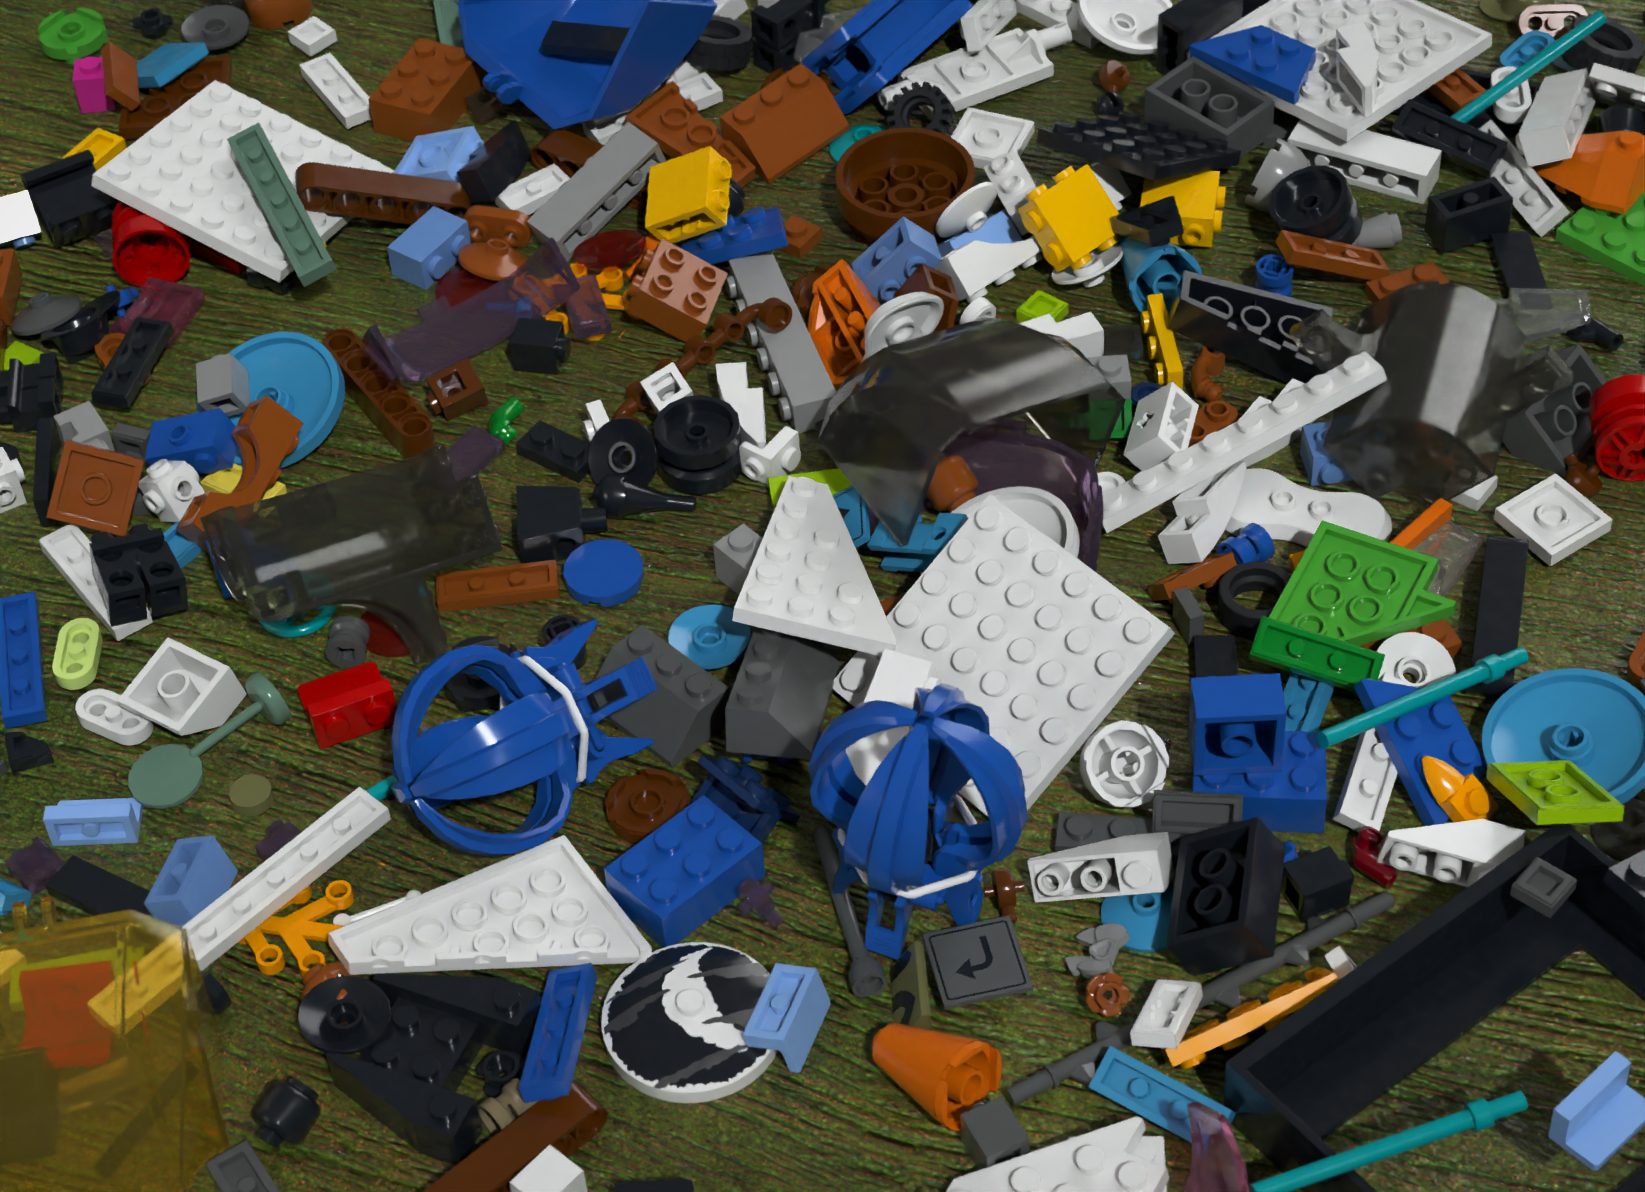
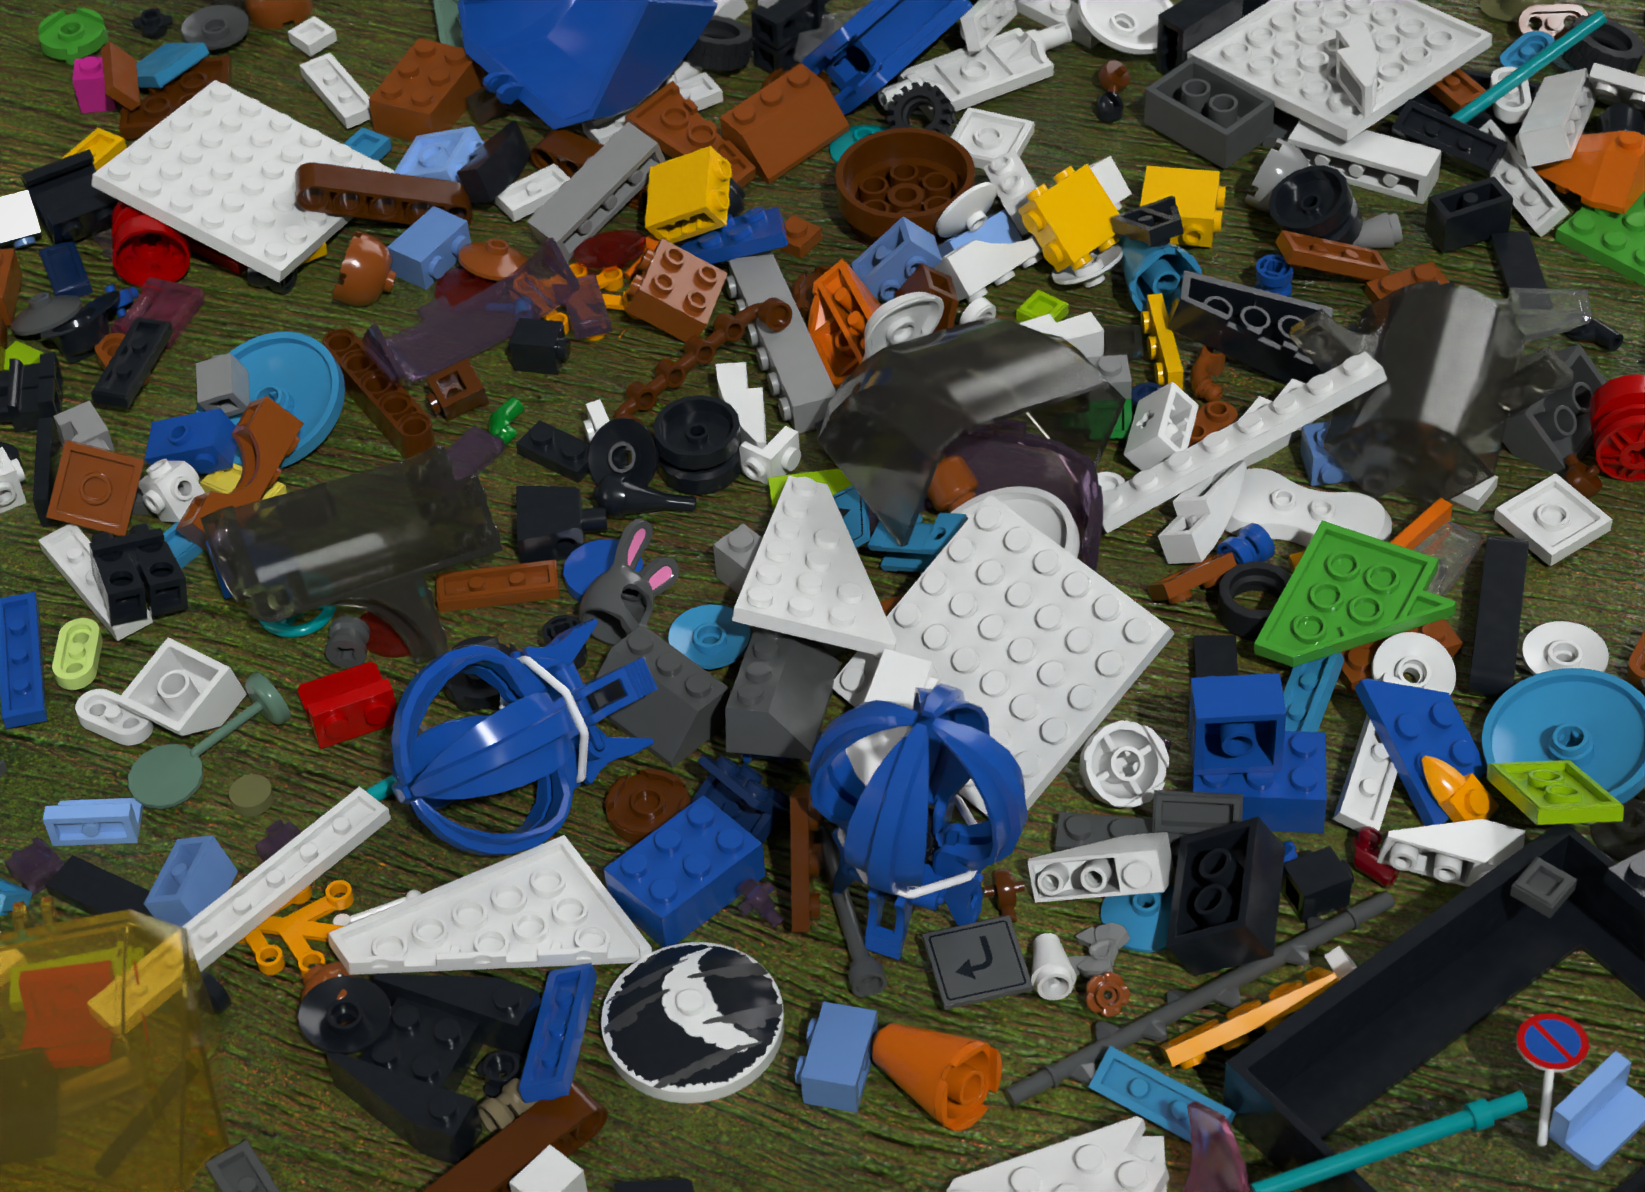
black tile [4,732,54,773] -> none
dark grey tile [111,423,150,467] -> none
sand green plate [227,122,337,287] -> none
black head [251,1076,321,1149] -> none
dark orange plate [463,205,533,247] -> none
black tile [541,21,630,60] -> none
white brick [640,362,694,415] -> none
light blue panel [743,963,831,1073] -> none
olive slope [890,941,931,1030] -> none
dark grey brick [960,1096,1029,1170] -> none
black plate [1036,111,1241,181] -> none
white plate [1130,979,1203,1049] -> none
dark grey tile [1172,587,1204,647] -> none
blue wing [1189,25,1316,105] -> none
green tile [1248,616,1385,693] -> none
teal bar [1317,647,1529,748] -> none
none -> dark blue tile [39,240,93,297]
none -> dark orange cylinder [332,230,397,307]
none -> dark azure plate [344,127,392,161]
none -> dark grey piece [579,518,679,646]
none -> reddish brown plate [790,784,824,932]
none -> medium blue brick [795,1001,878,1113]
none -> white cone [1031,933,1076,1000]
none -> piece [1516,1013,1590,1147]
none -> white dish [1522,621,1609,675]

